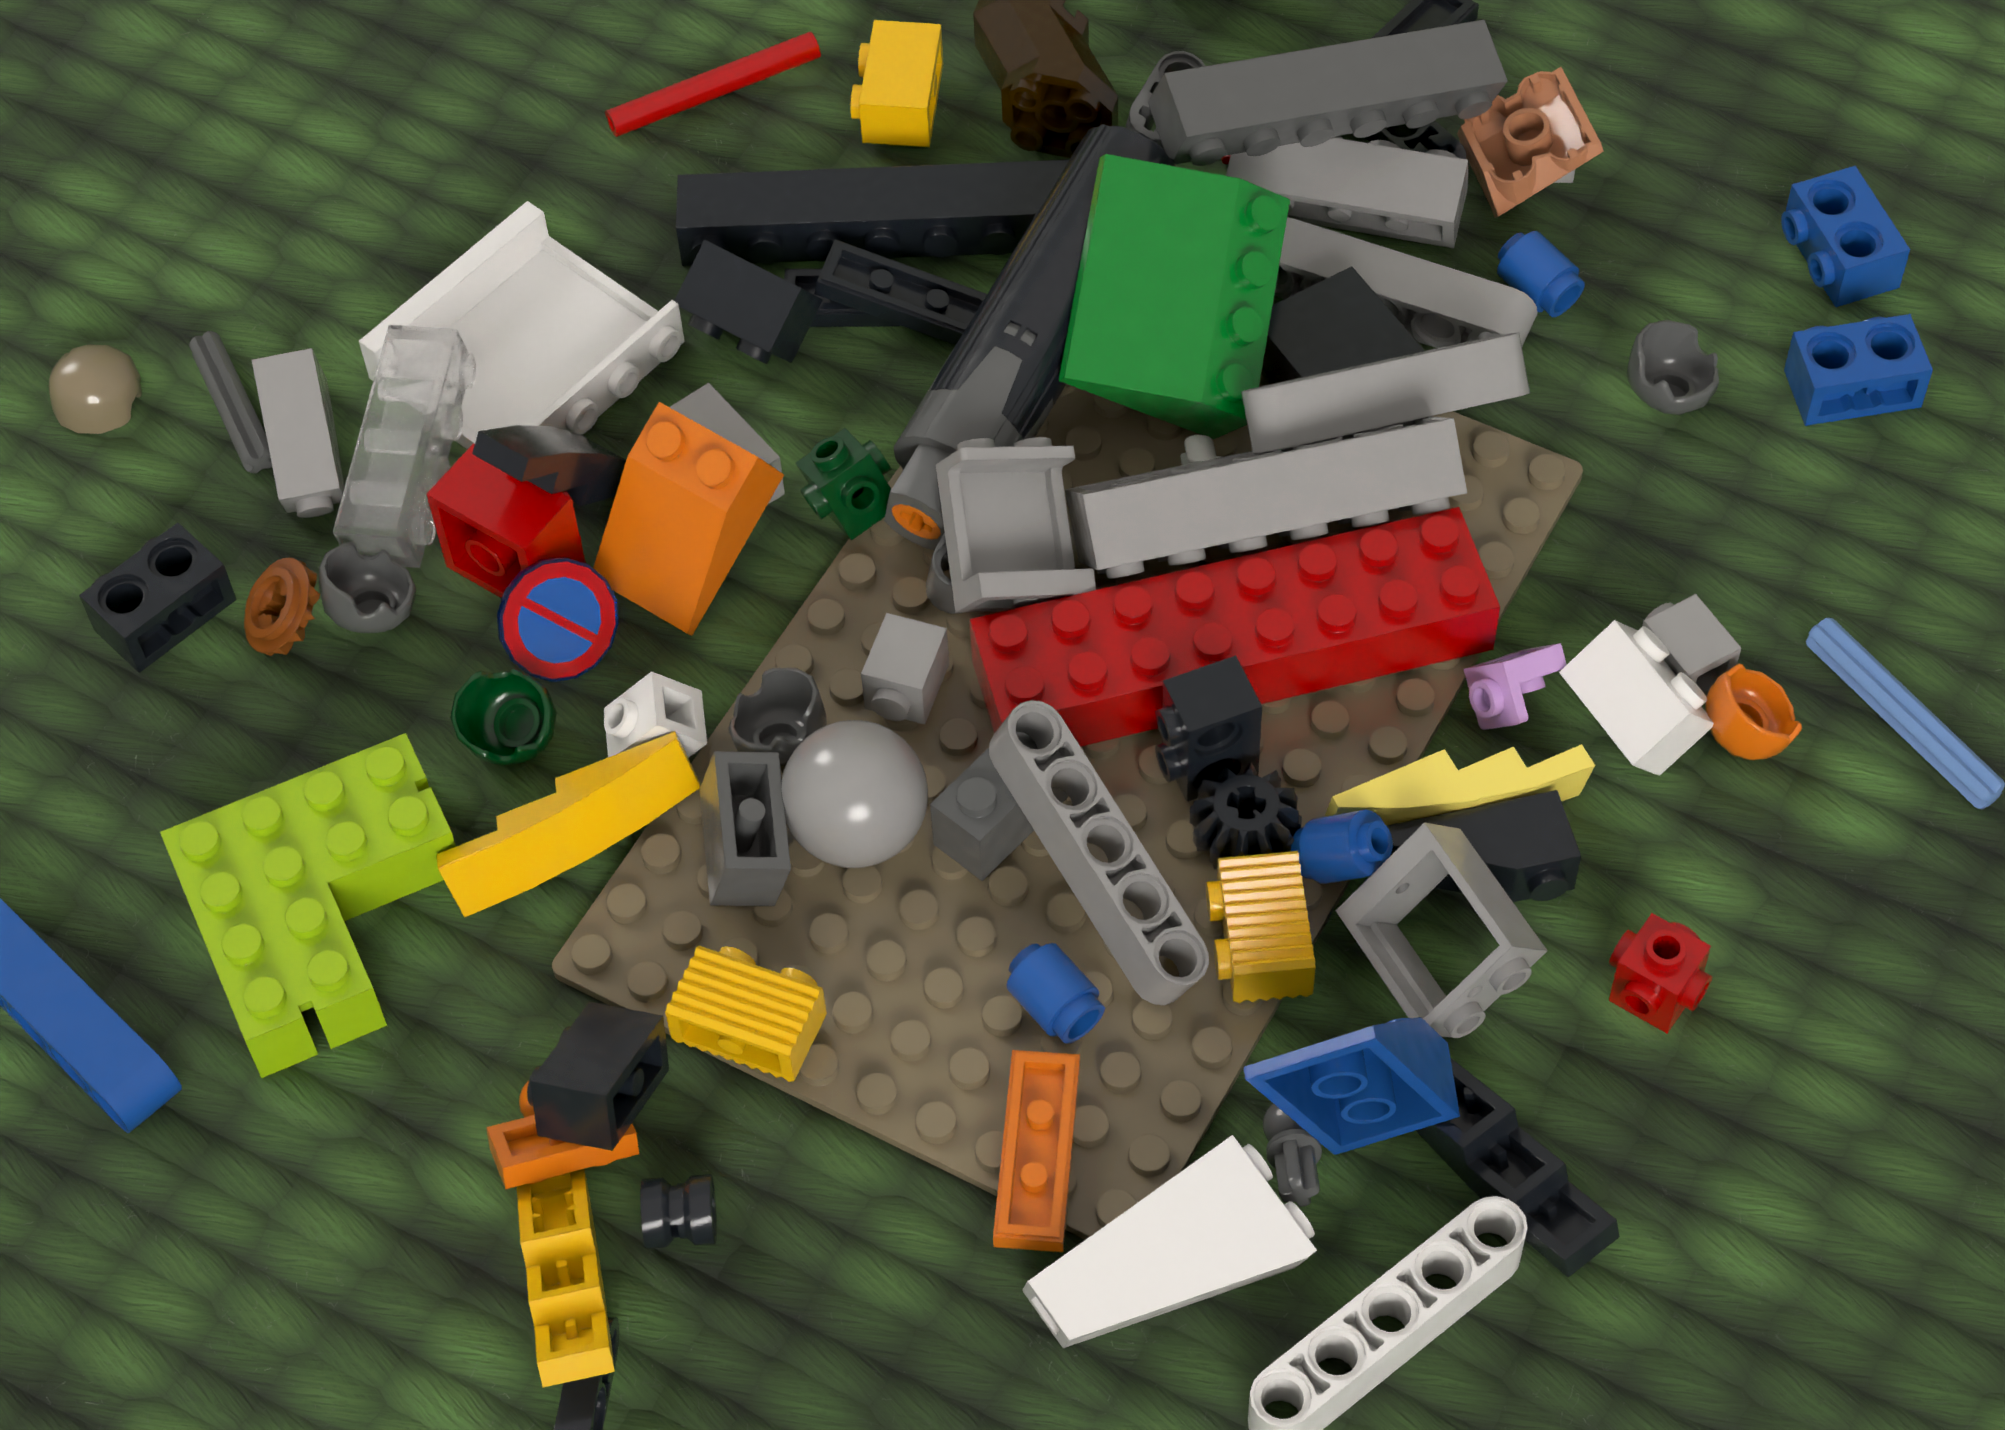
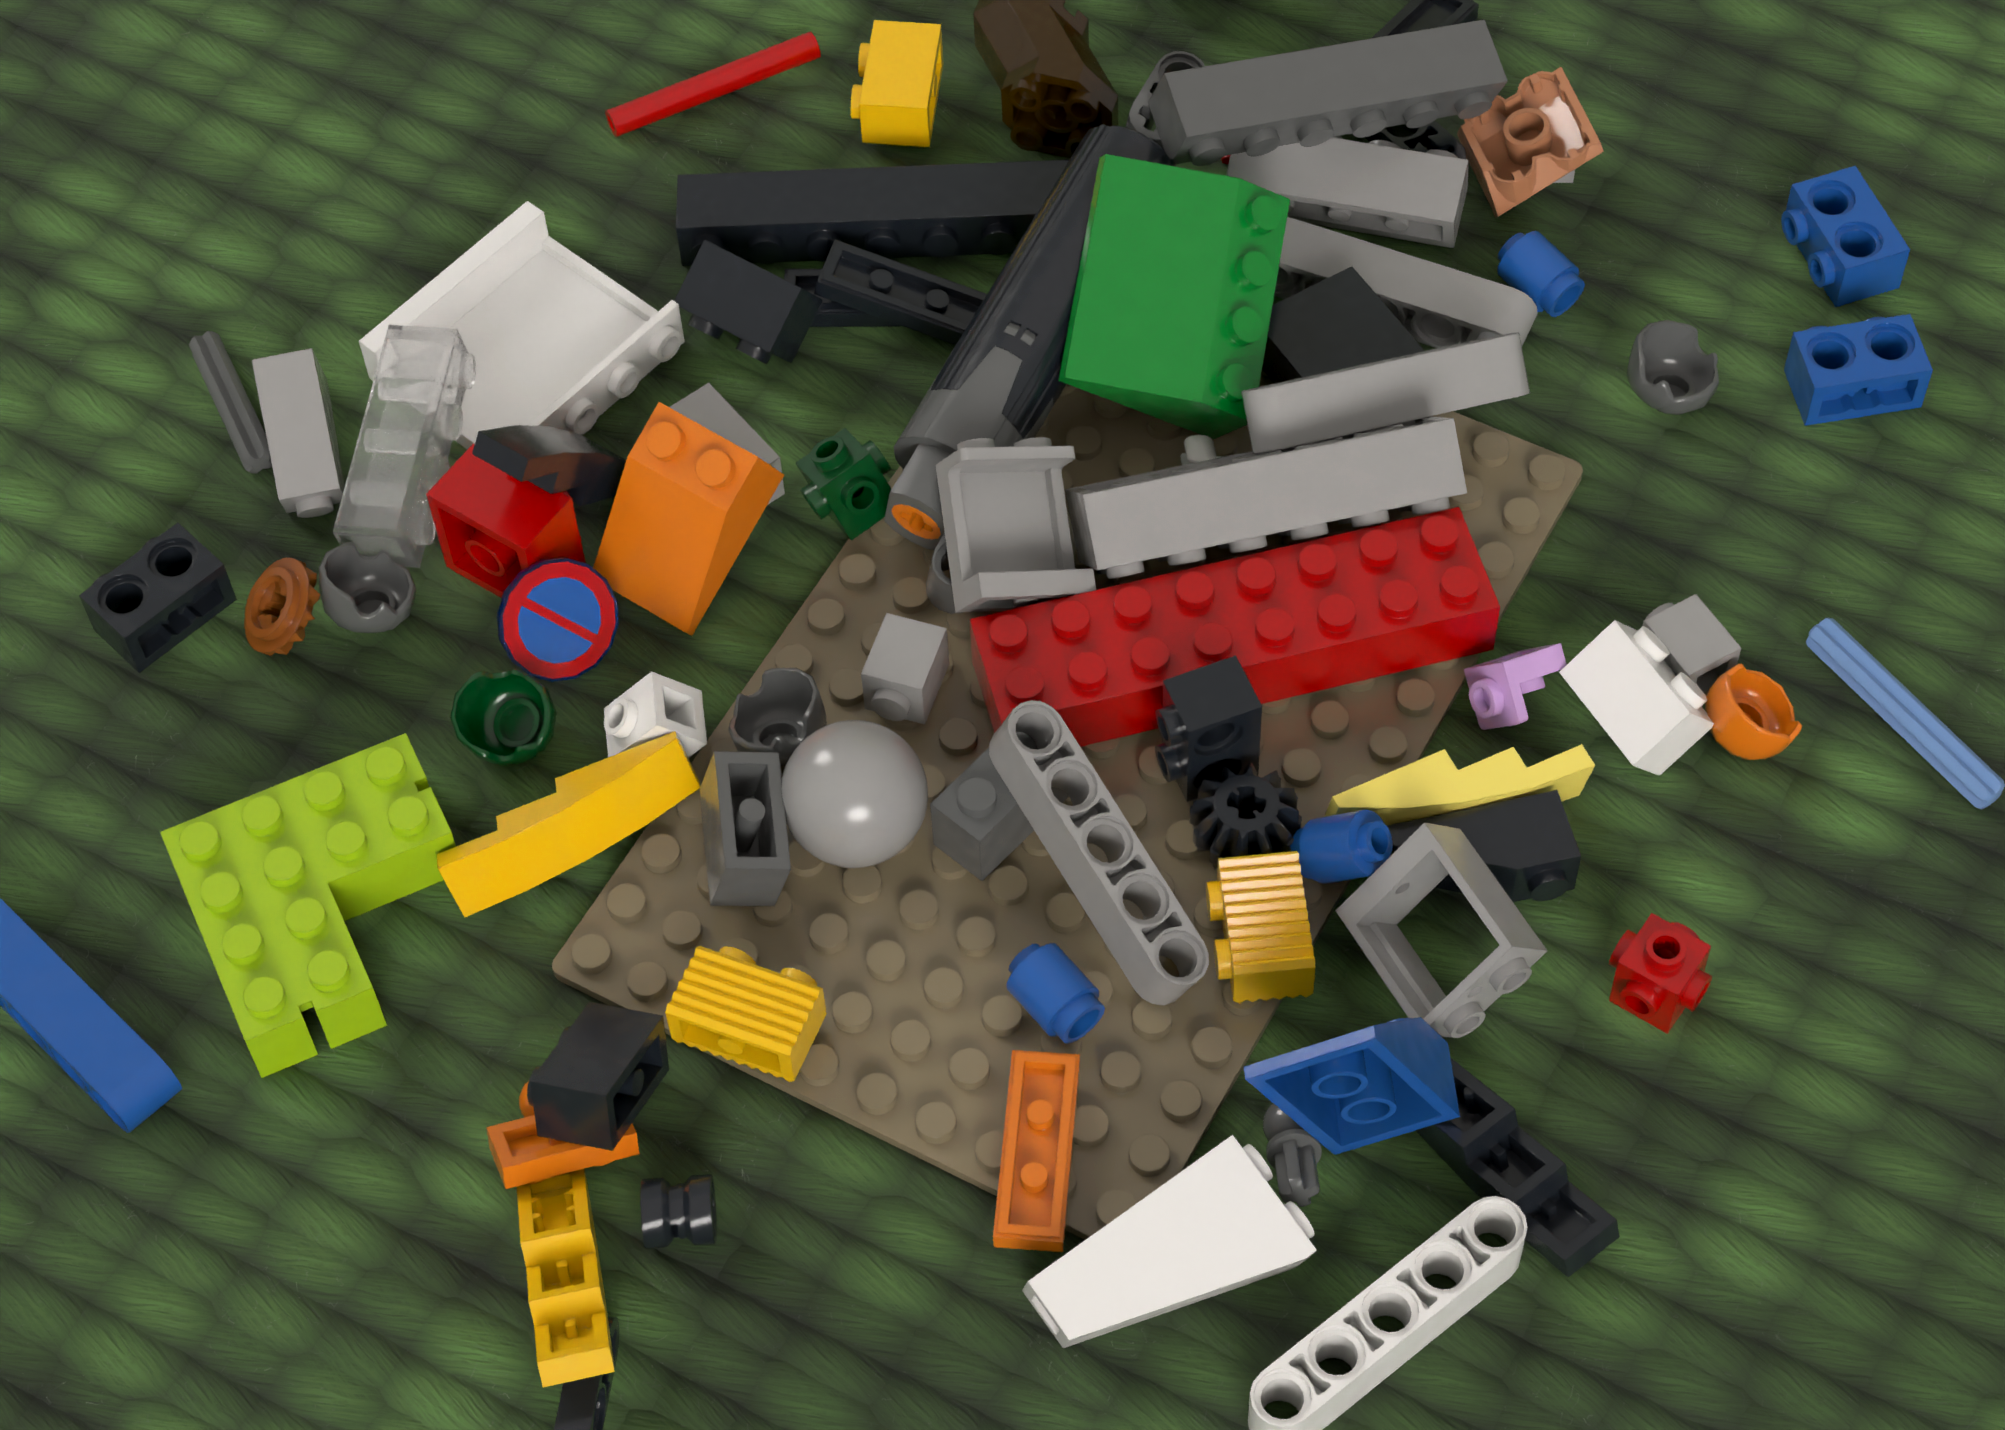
dark tan hair [49,344,142,434] -> none

